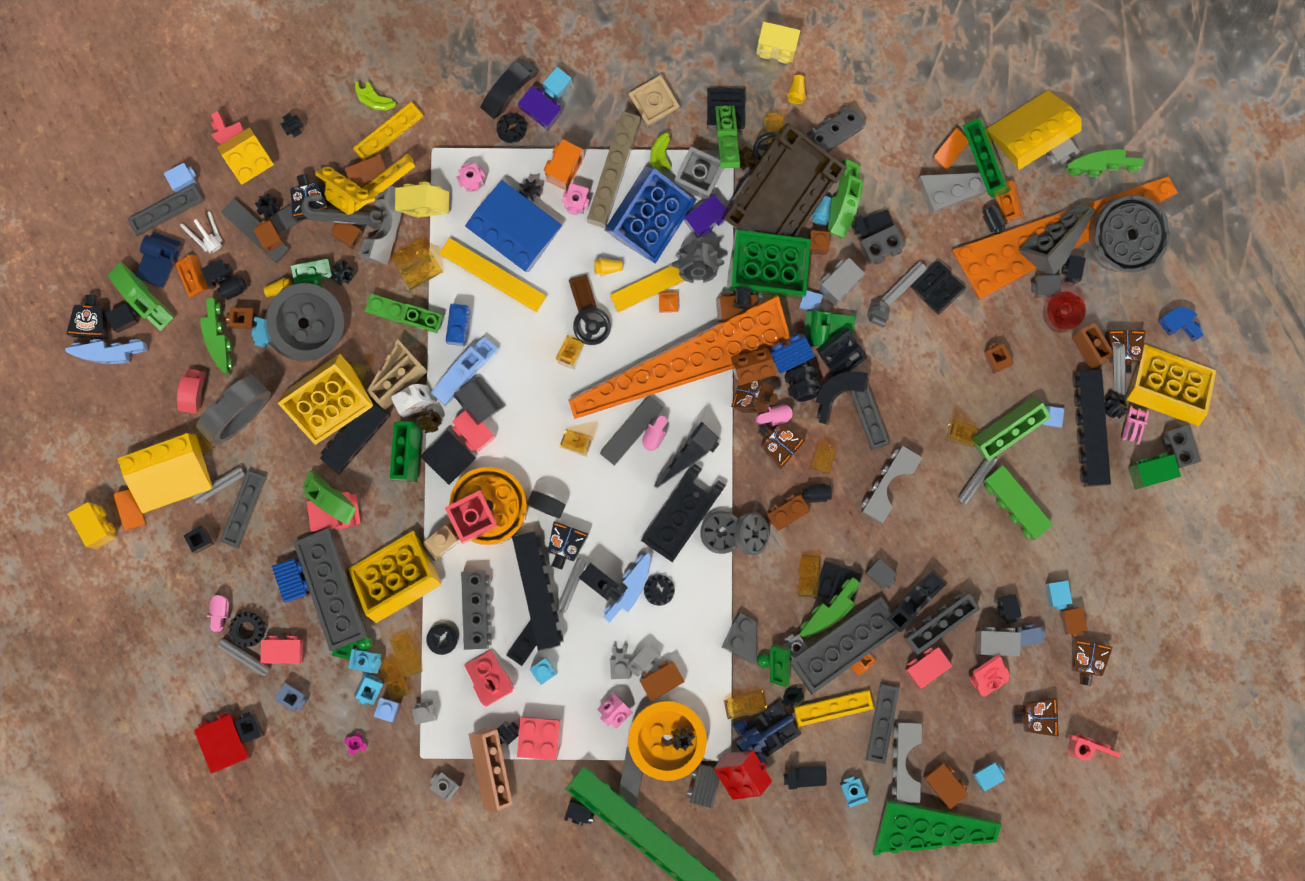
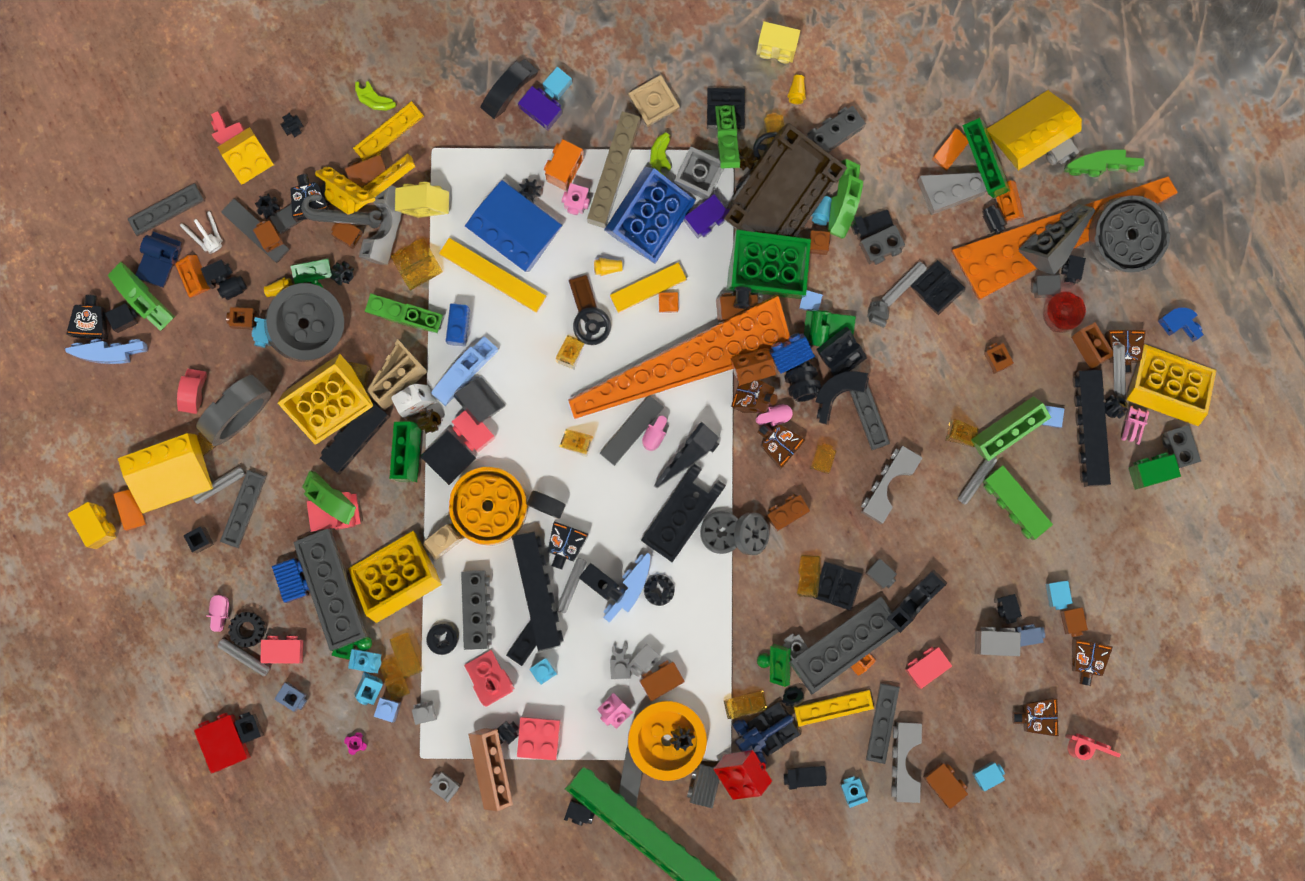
light blue brick [164,163,196,193] -> none
bright green slope [200,298,234,376] -> none
coral brick [445,490,499,544] -> none
bright pink brick [456,163,485,192] -> none
black gear [496,113,526,143] -> none
dark grey brick [672,239,724,283] -> none
dark grey wing [721,613,756,664] -> none
bright green slope [800,578,861,638] -> none
black brick [803,483,832,503] -> none
light grey brick [819,258,865,307] -> none
green wing [873,799,1002,856] -> none
dark grey brick [904,593,980,655] -> none
coral piece [969,654,1010,697] -> none

